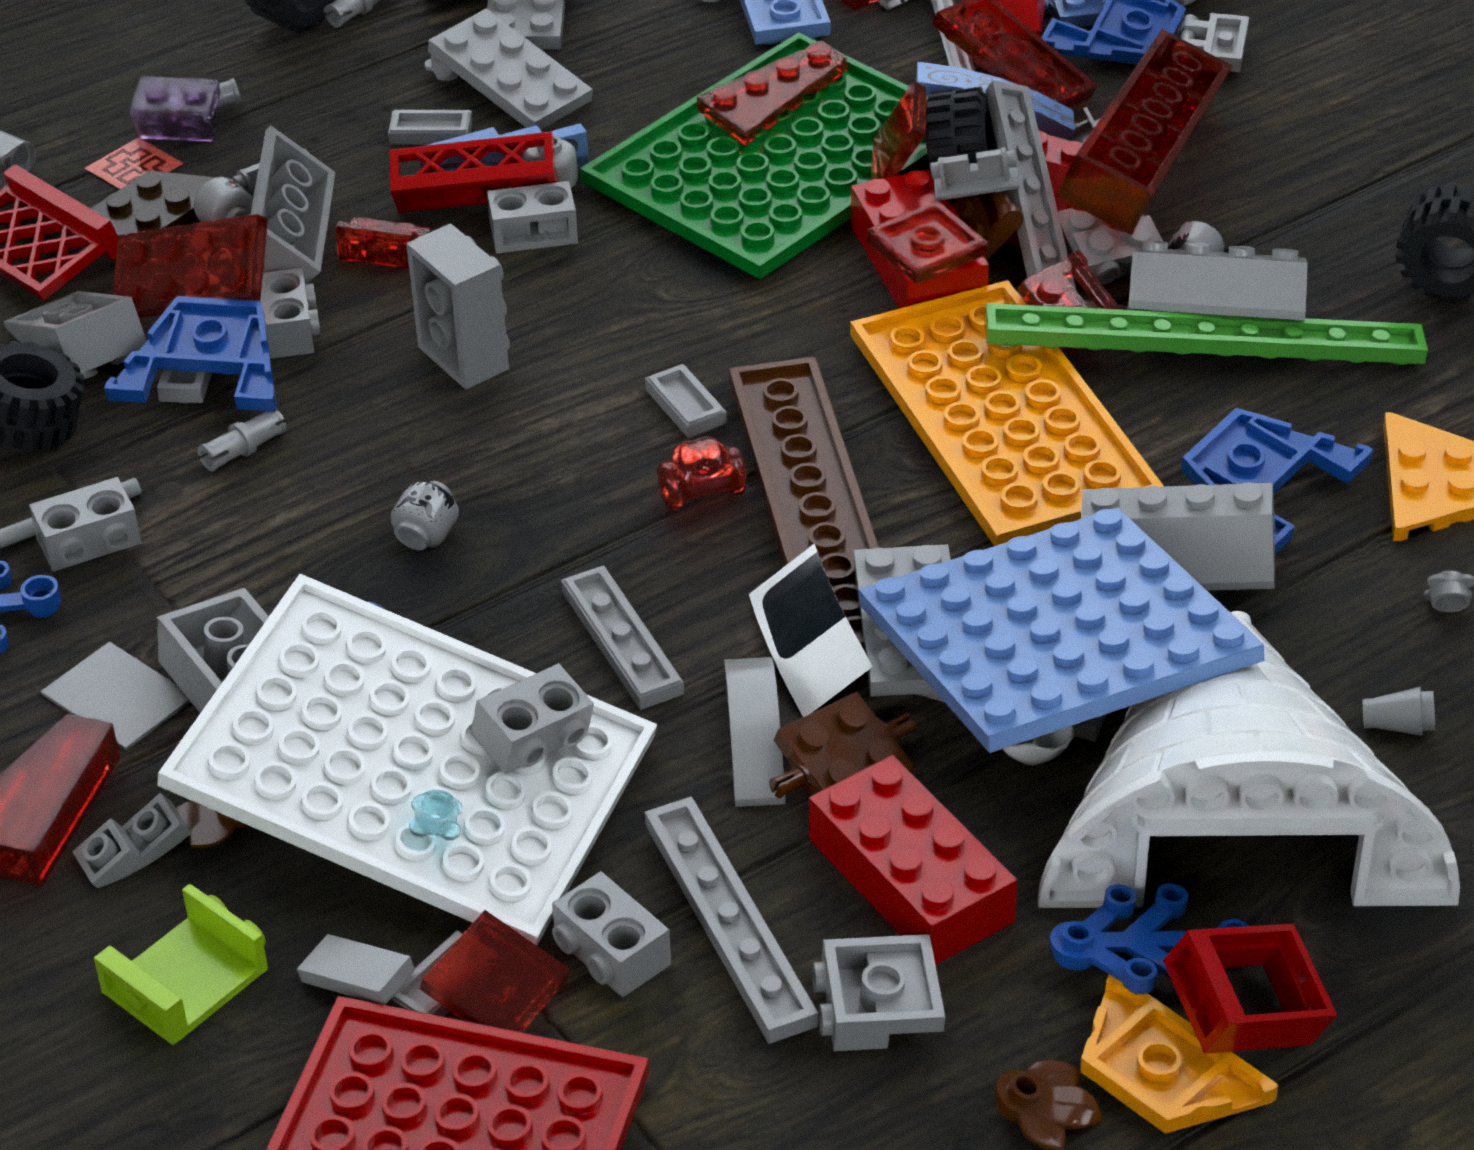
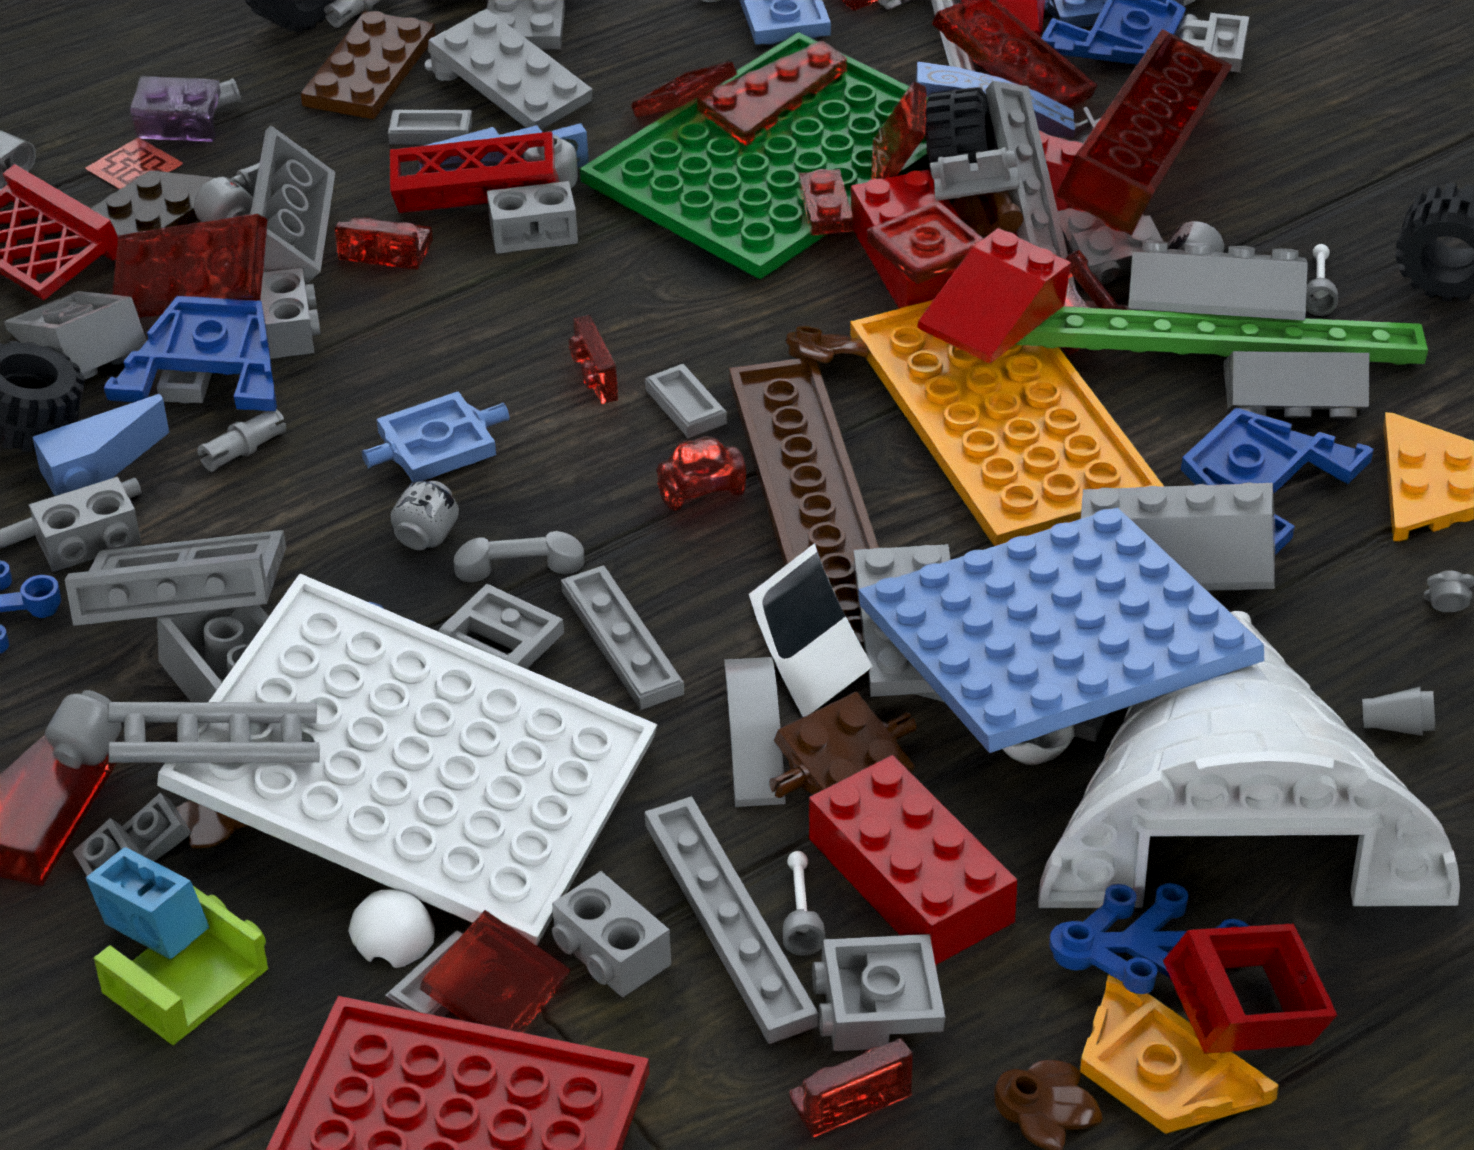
light grey window [41,641,191,751] -> none
light grey tile [297,934,415,1005] -> none
light grey brick [406,223,510,390] -> none
clear light blue plate [409,789,463,841] -> none
light grey brick [471,663,594,774] -> none
none -> medium blue slope [32,394,169,496]
none -> light grey head [45,690,122,769]
none -> light grey window [65,530,286,626]
none -> dark azure brick [86,847,209,960]
none -> light grey bar [108,702,320,763]
none -> reddish brown plate [301,11,436,119]
none -> white hair [348,889,435,968]
none -> medium blue plate [362,391,509,482]
none -> light grey plate [438,584,564,670]
none -> light grey bar [453,531,585,582]
none -> clear red plate [569,315,618,404]
none -> clear red tile [631,61,738,118]
none -> light grey hinge [782,851,826,955]
none -> reddish brown plate [785,326,868,363]
none -> clear red bracket [789,1038,913,1138]
none -> clear red plate [799,169,853,235]
none -> red slope [917,228,1071,364]
none -> light grey slope [1224,351,1369,419]
none -> light grey hinge [1306,244,1338,316]

